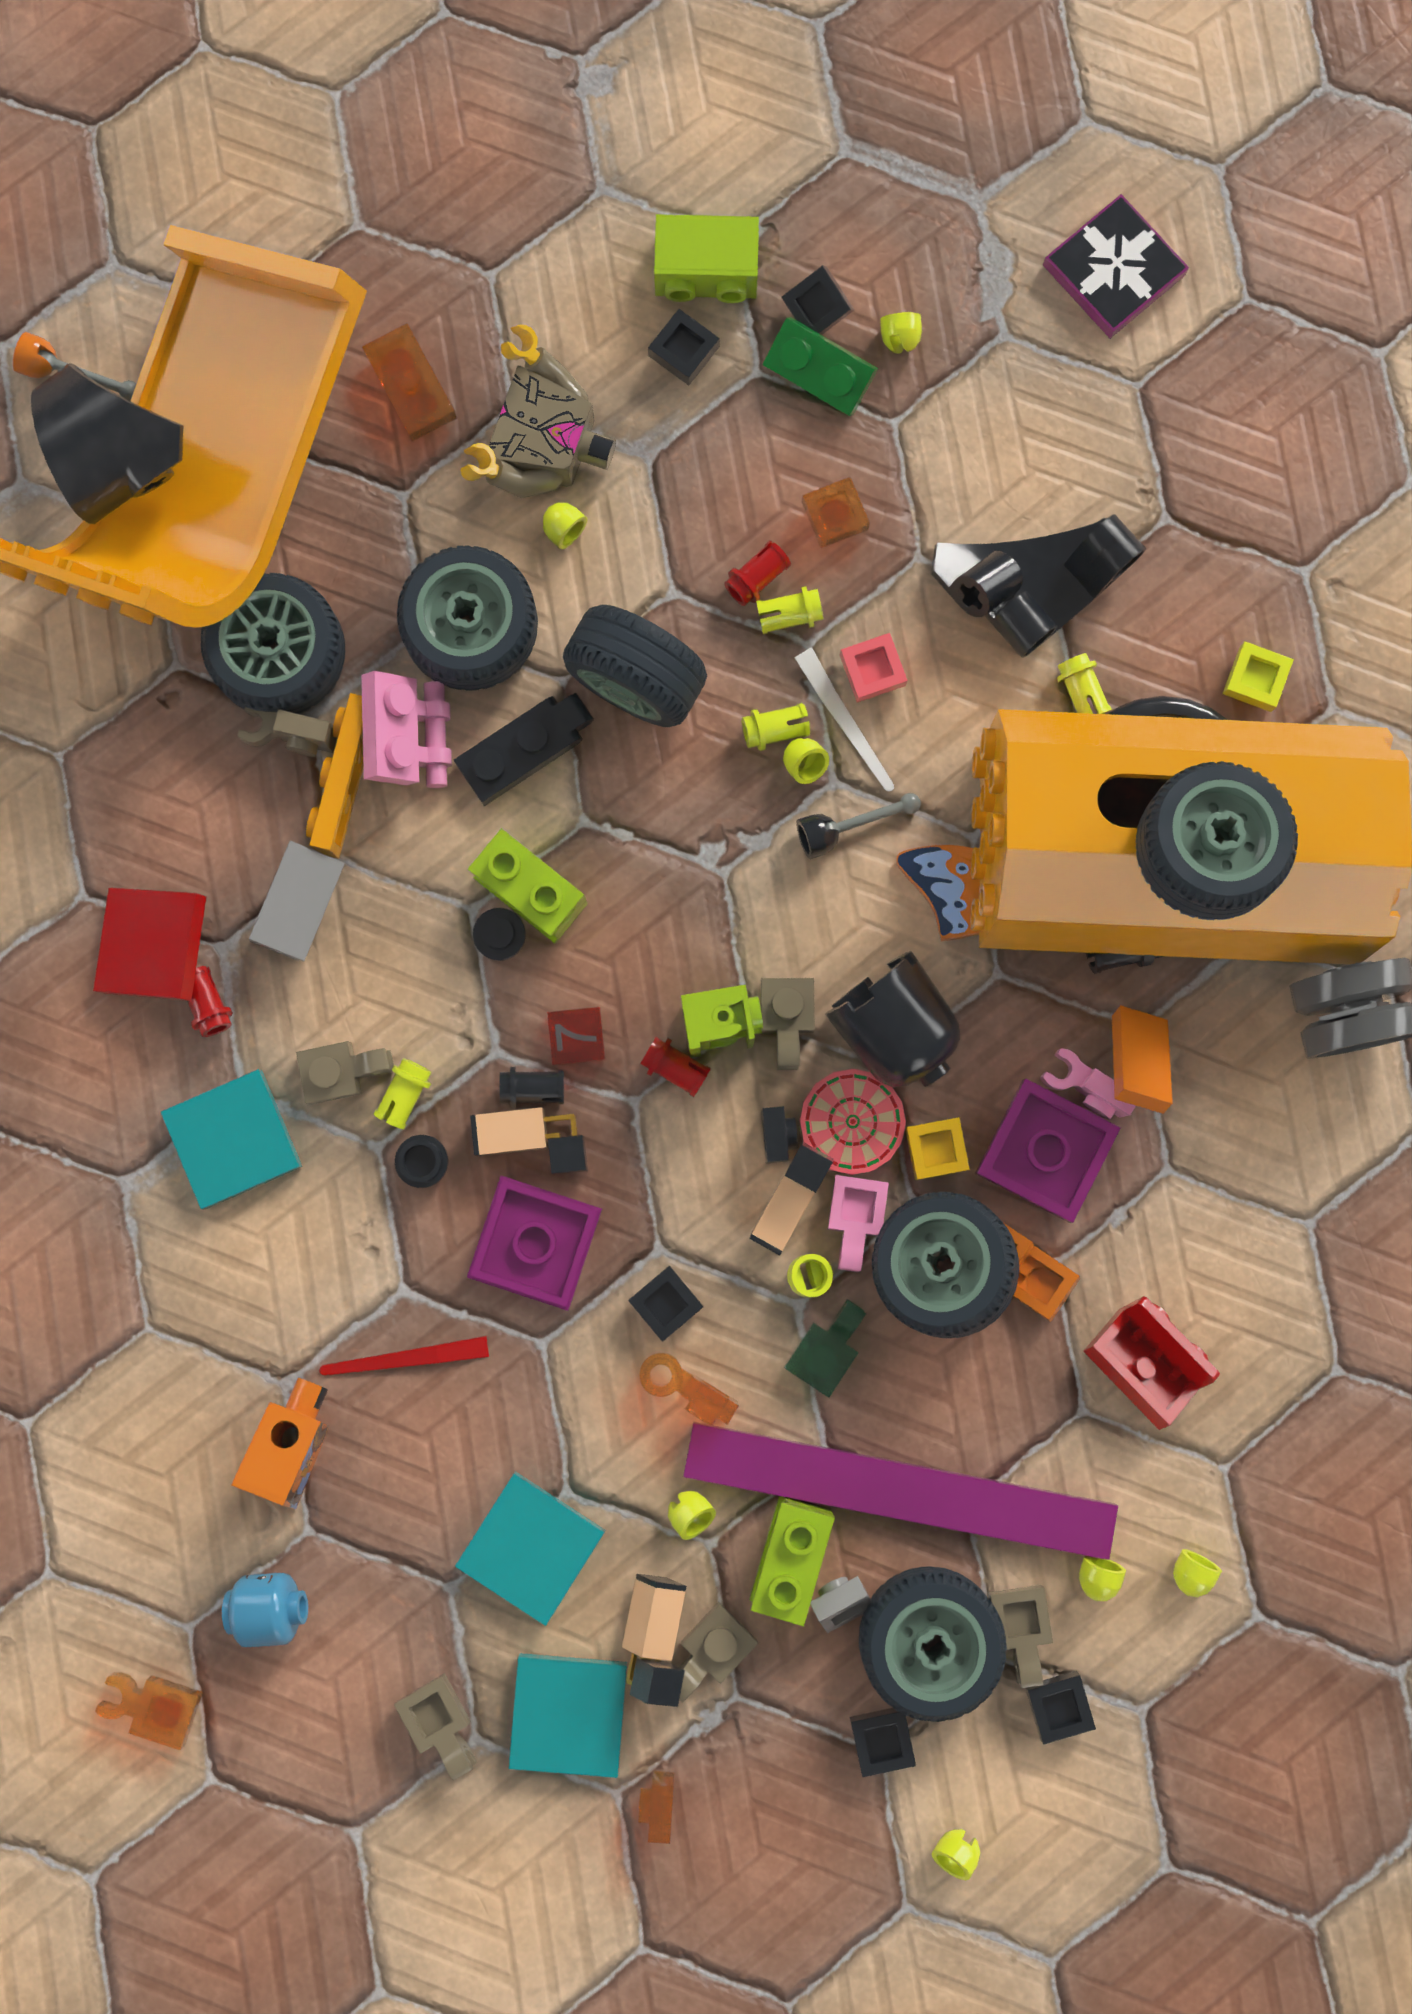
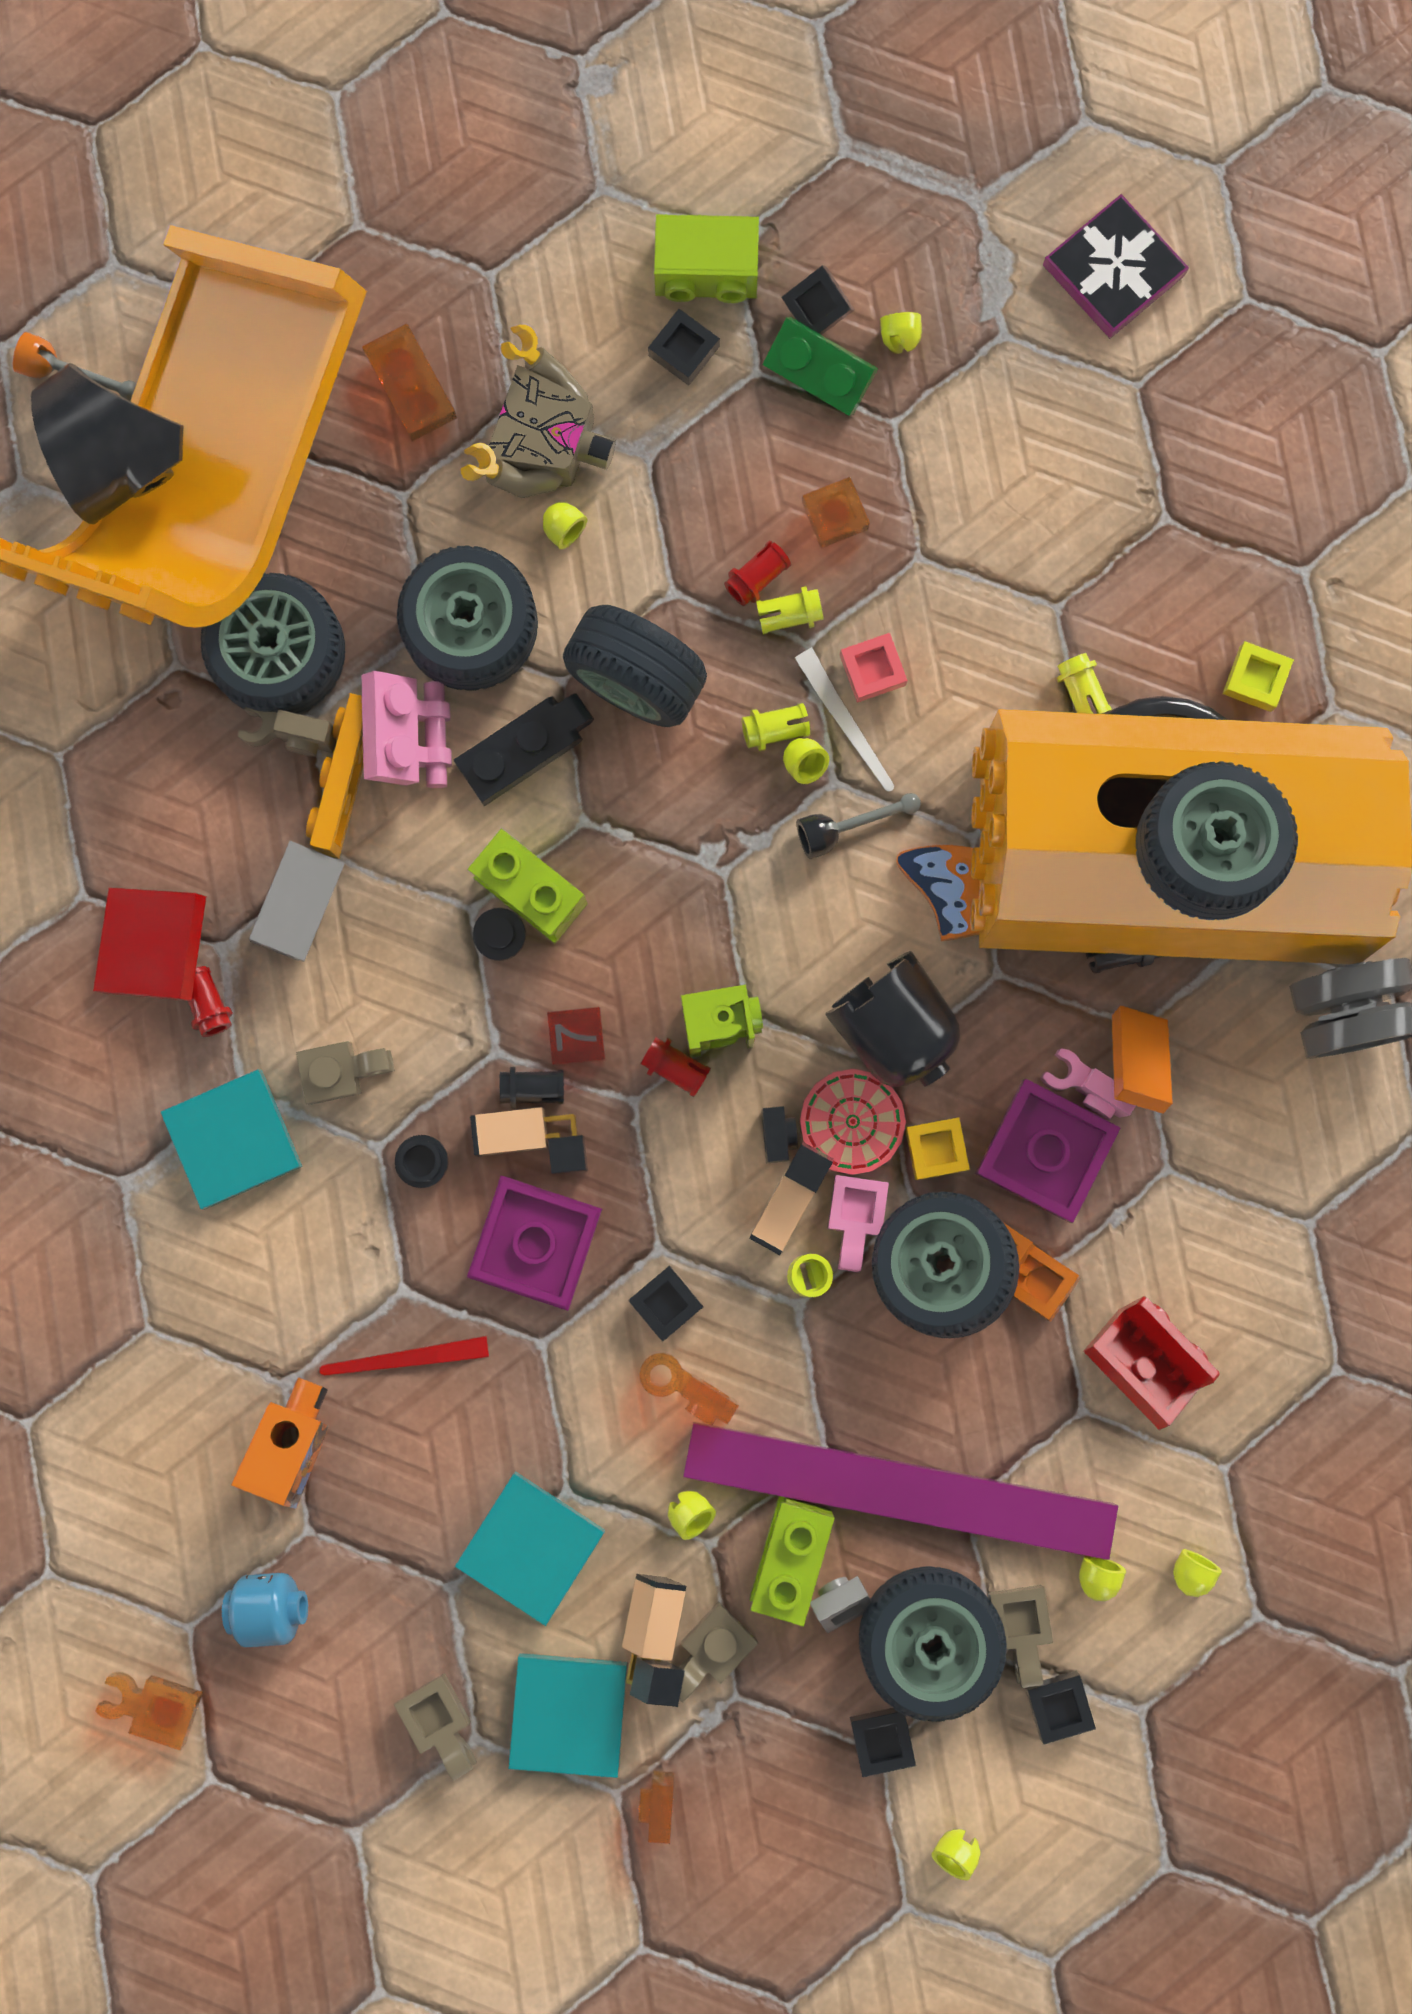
neon yellow pin [373,1058,432,1130] -> none
dark tan plate [761,978,815,1070] -> none
clear green plate [784,1299,866,1398] -> none
black panel [931,514,1146,658] -> none

